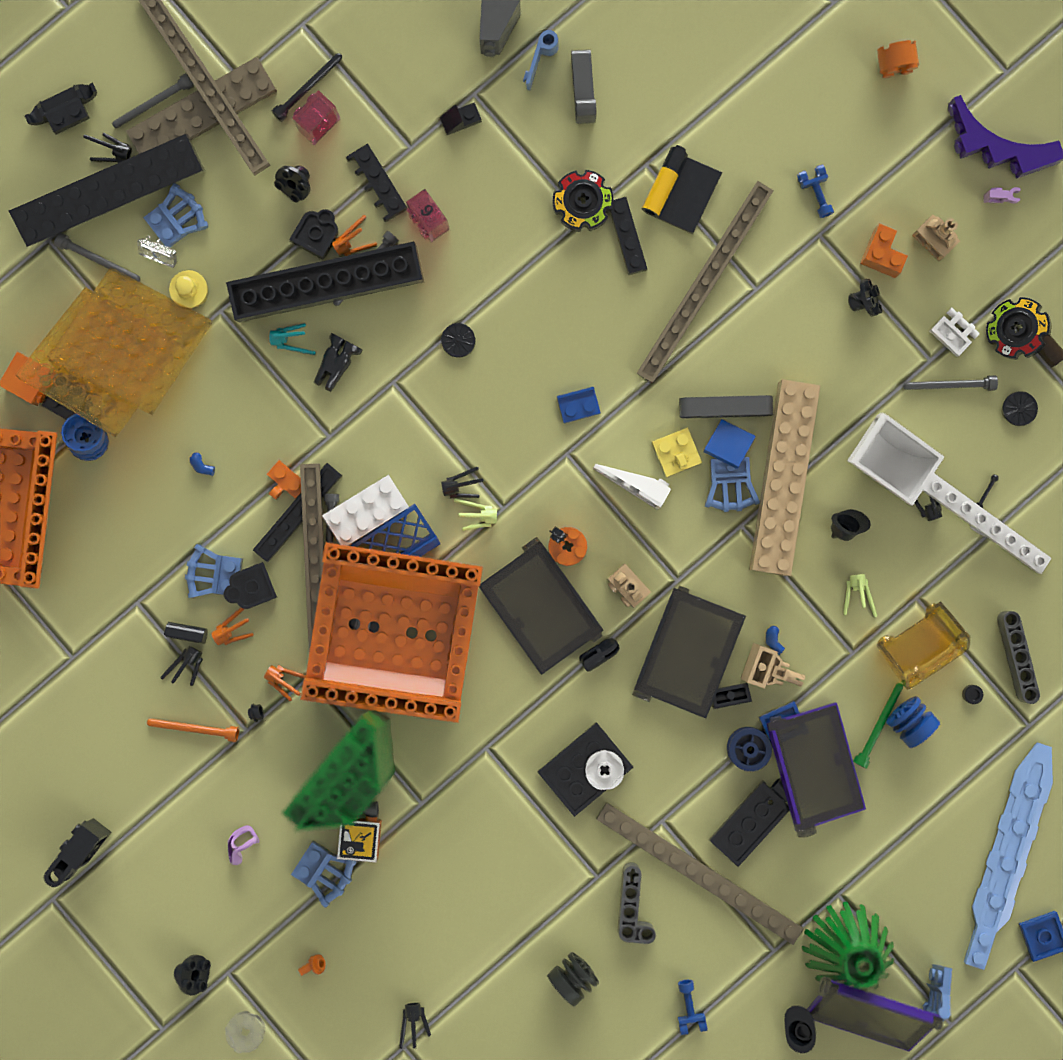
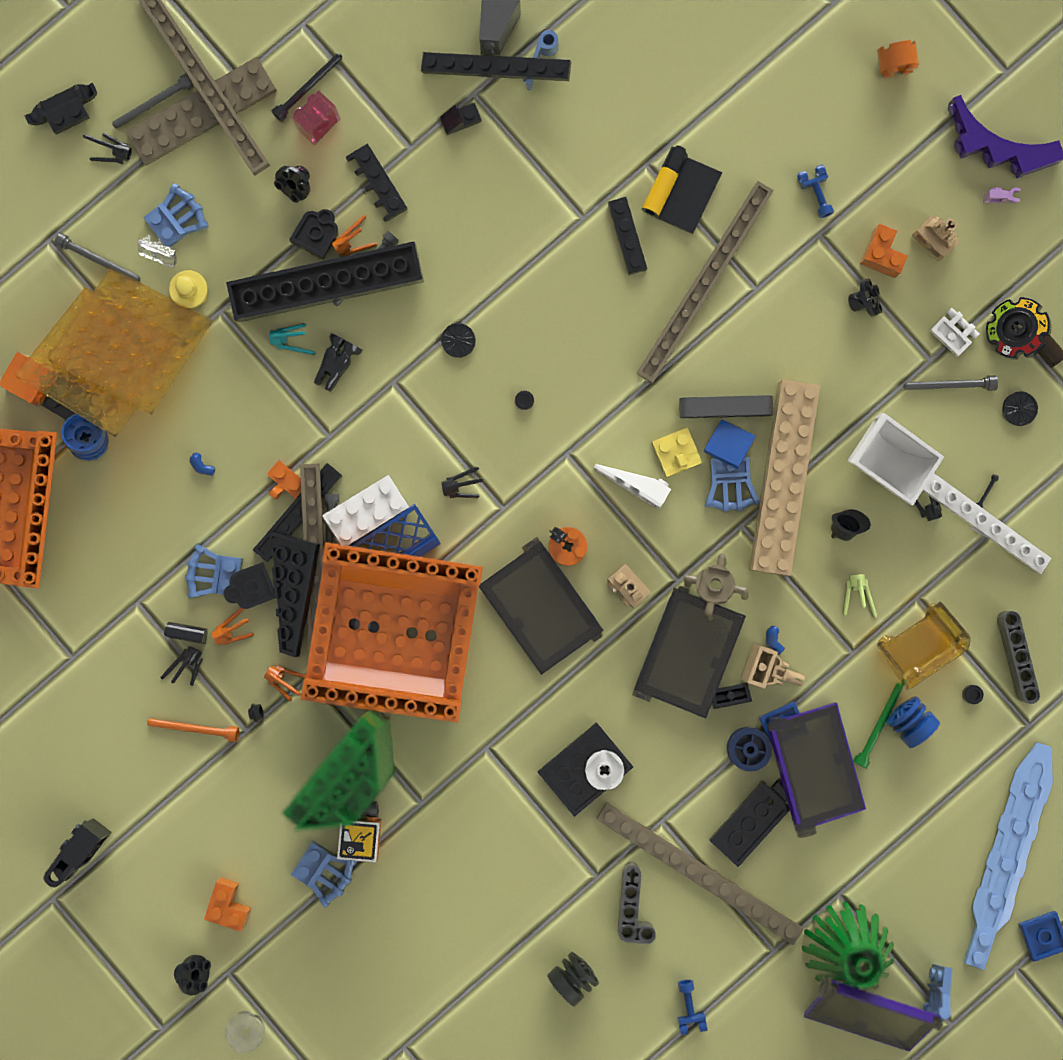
black brick [9,134,205,247] -> none
lavender piece [228,825,260,865] -> none
orange plate [298,954,326,976] -> none
black plant [399,1003,431,1049] -> none
clear pink brick [406,189,450,242] -> none
yellowish green plant [454,498,497,531] -> none
black piece [553,170,614,232] -> none
blue plate [557,387,601,423] -> none
dark grey beam [571,49,596,124] -> none
black arm [579,638,620,672] -> none
black piece [784,1005,817,1053] -> none
none -> orange brick [204,877,251,932]
none -> black wing [269,531,320,657]
none -> black plate [421,52,572,82]
none -> black tile [515,391,534,410]
none -> dark tan plate [683,554,749,621]

